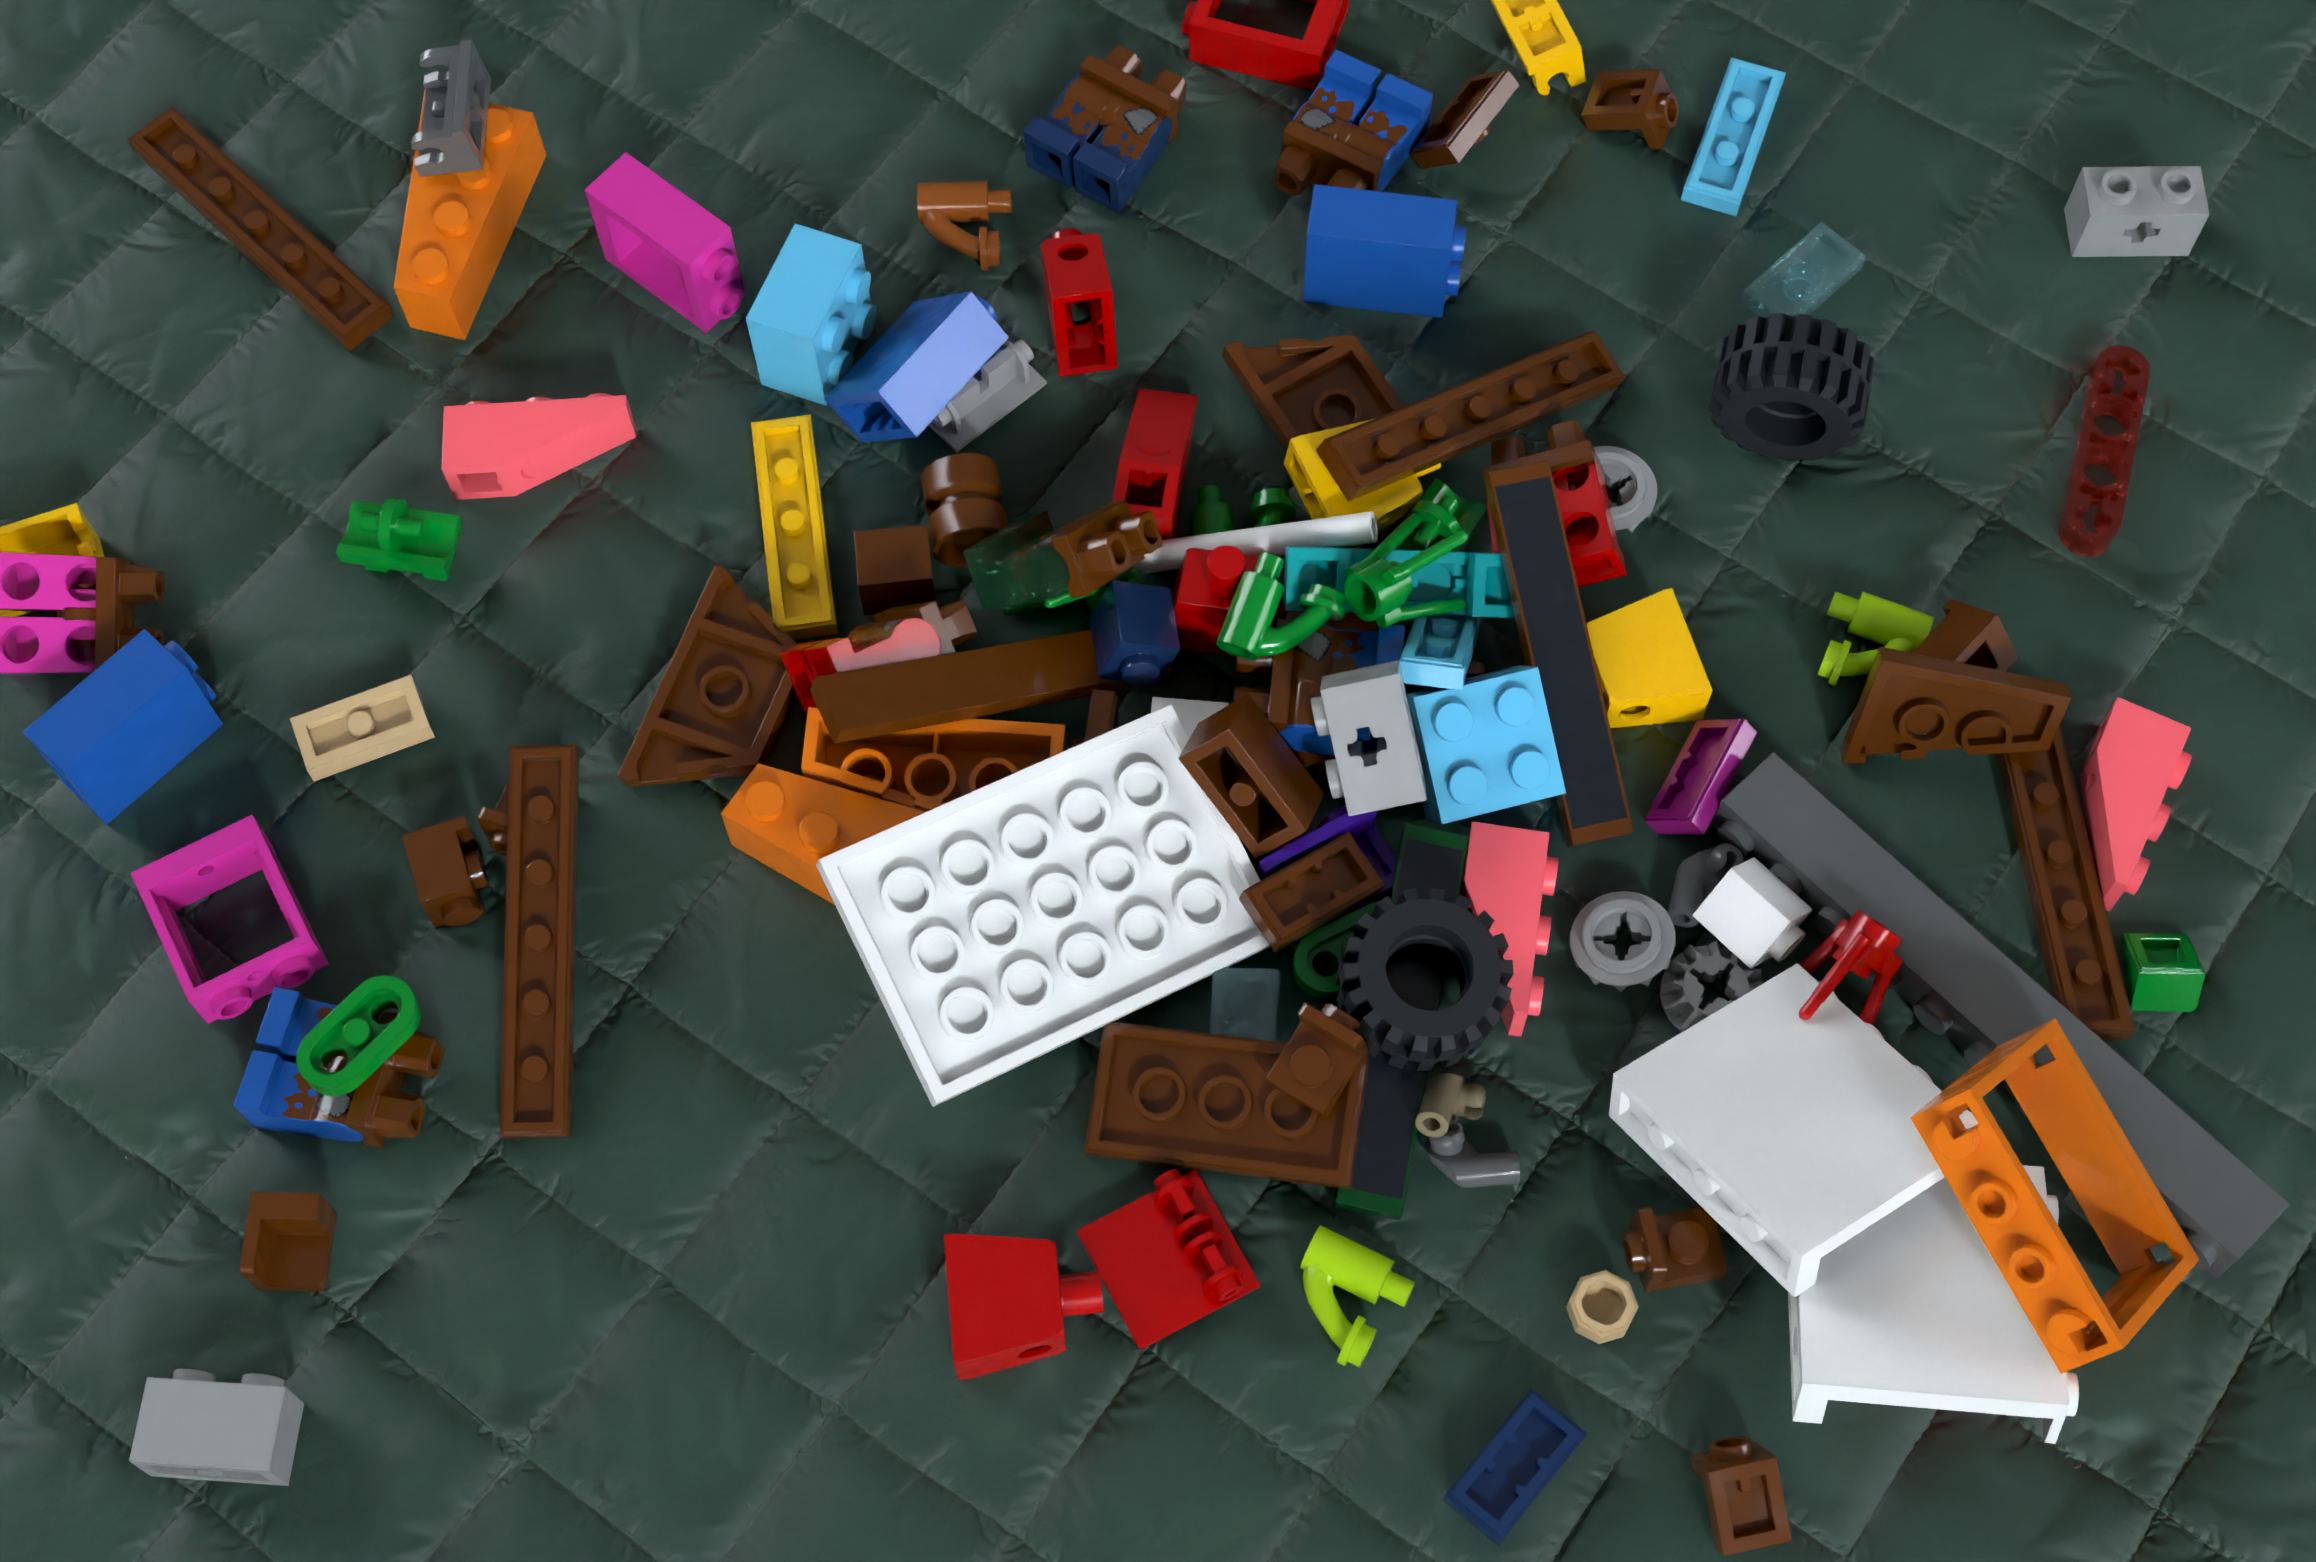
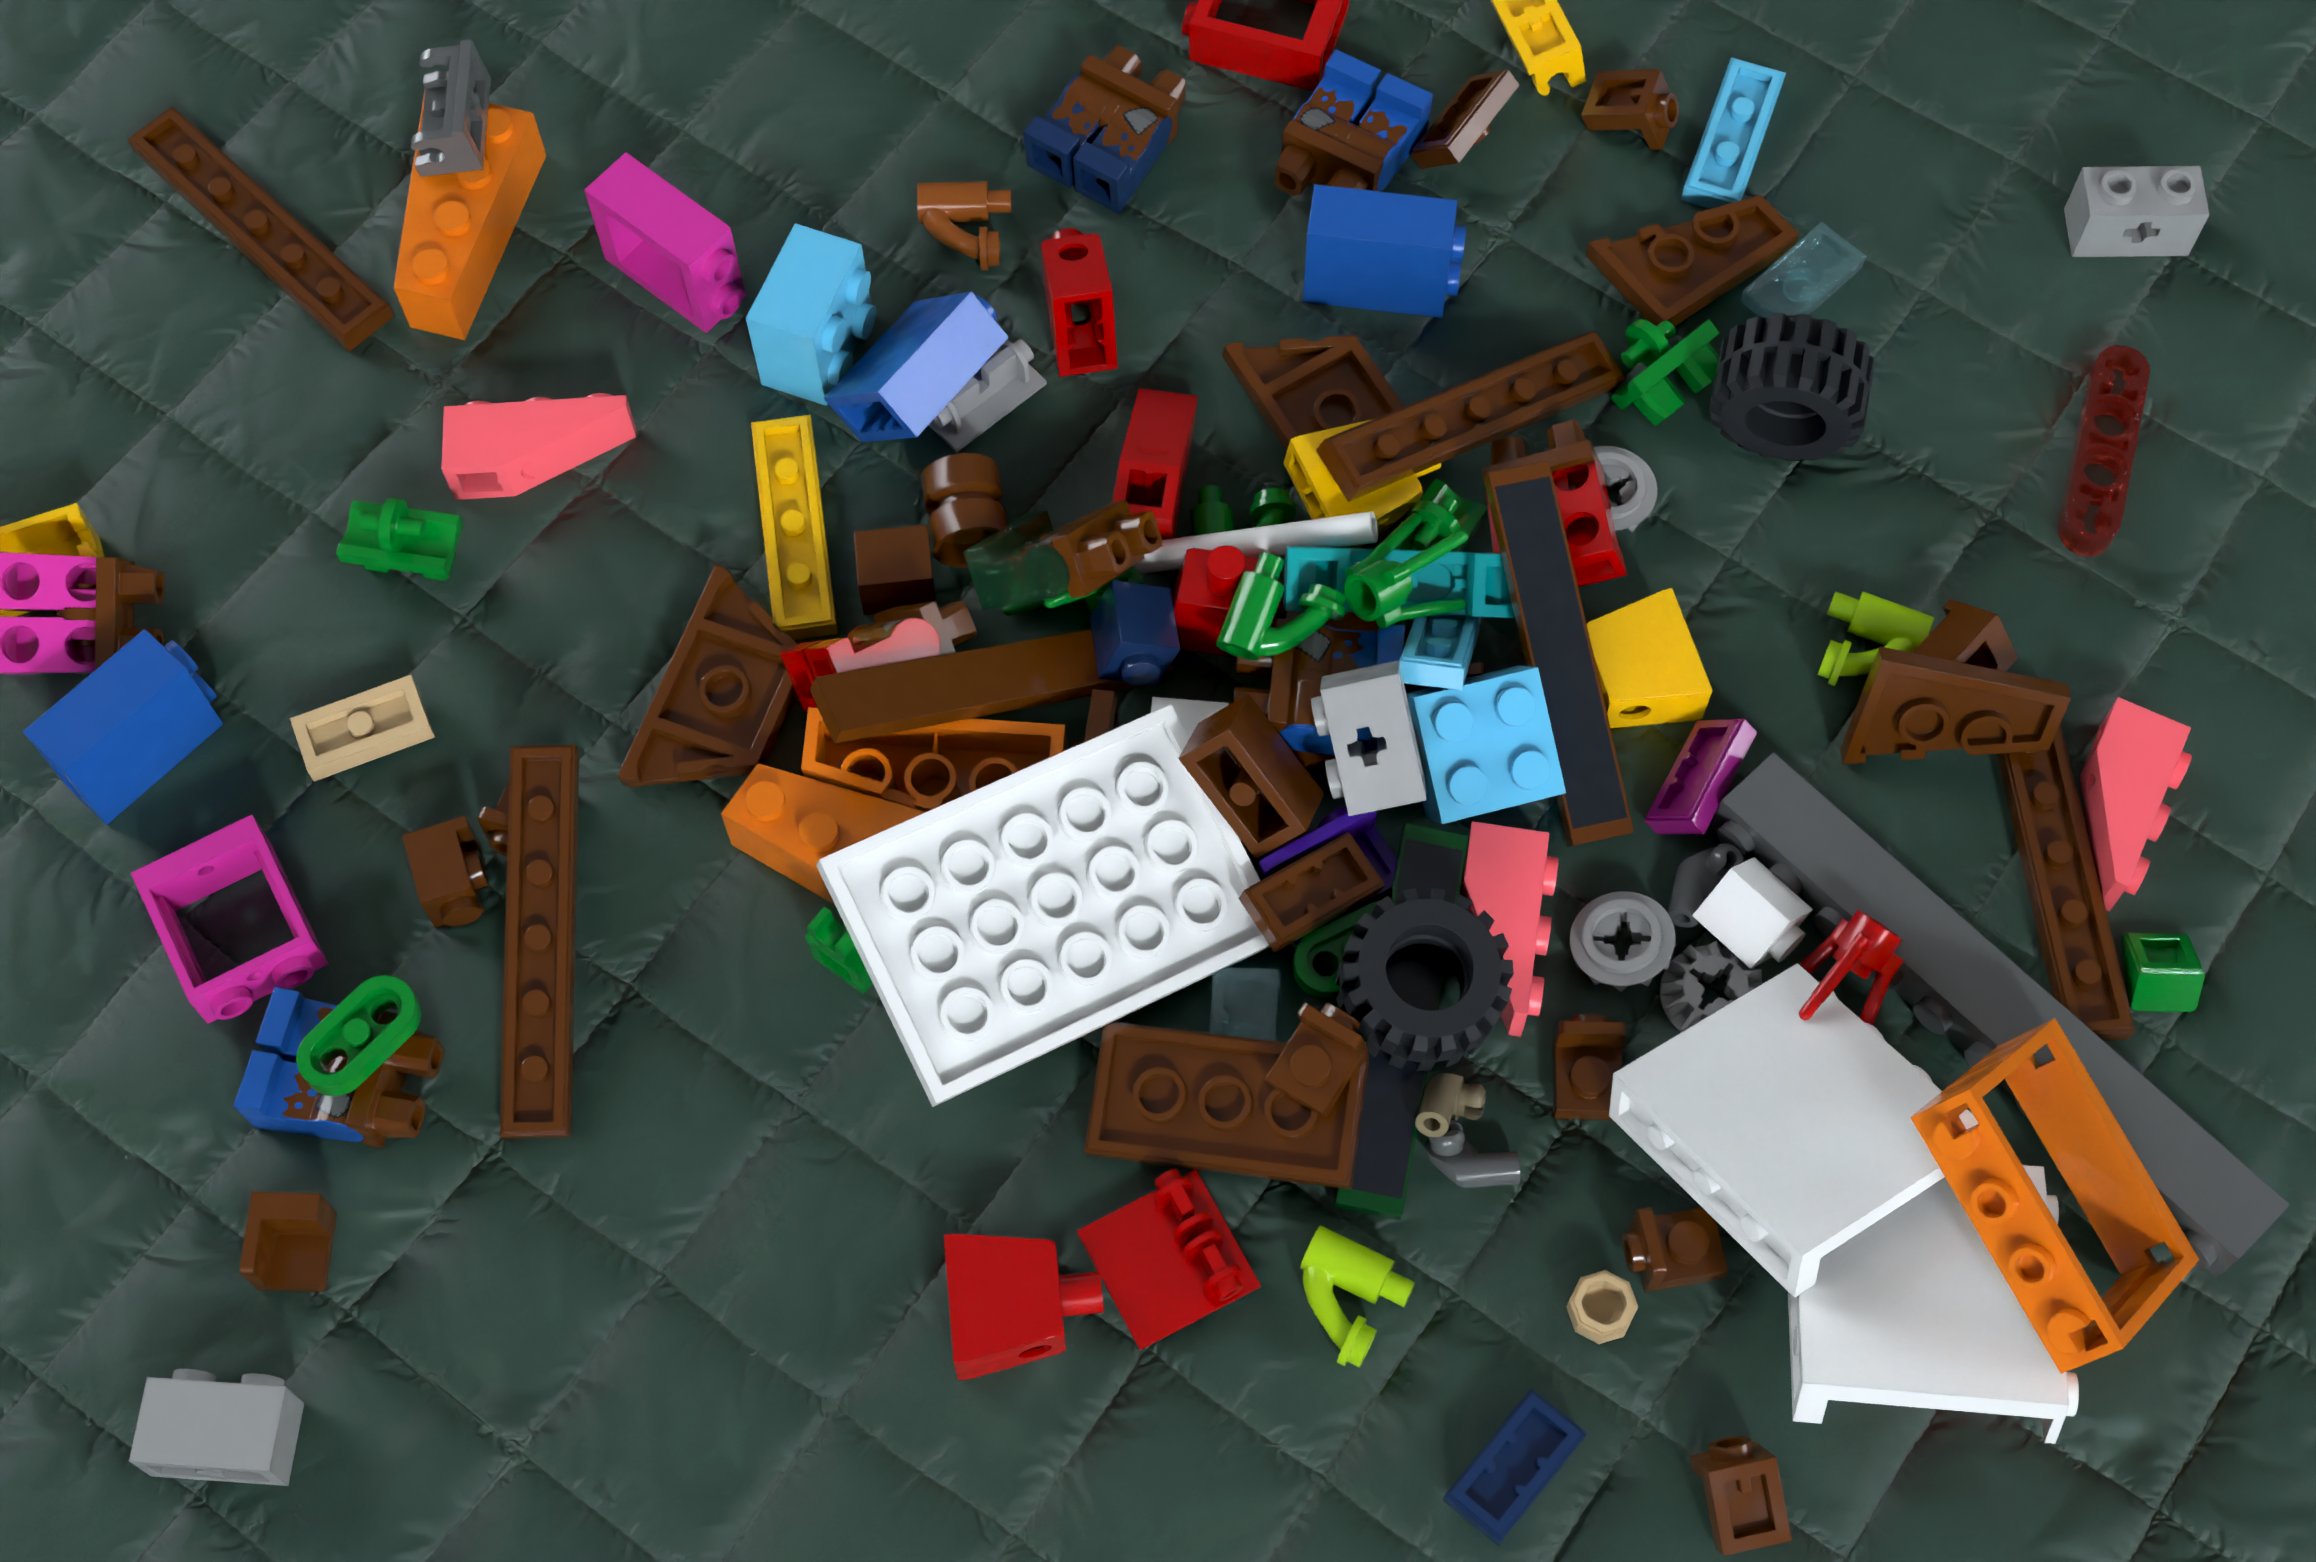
none -> green plate [805,906,873,995]
none -> reddish brown bracket [1552,1013,1626,1120]
none -> reddish brown wing [1586,195,1799,326]
none -> green hips [1610,319,1720,426]

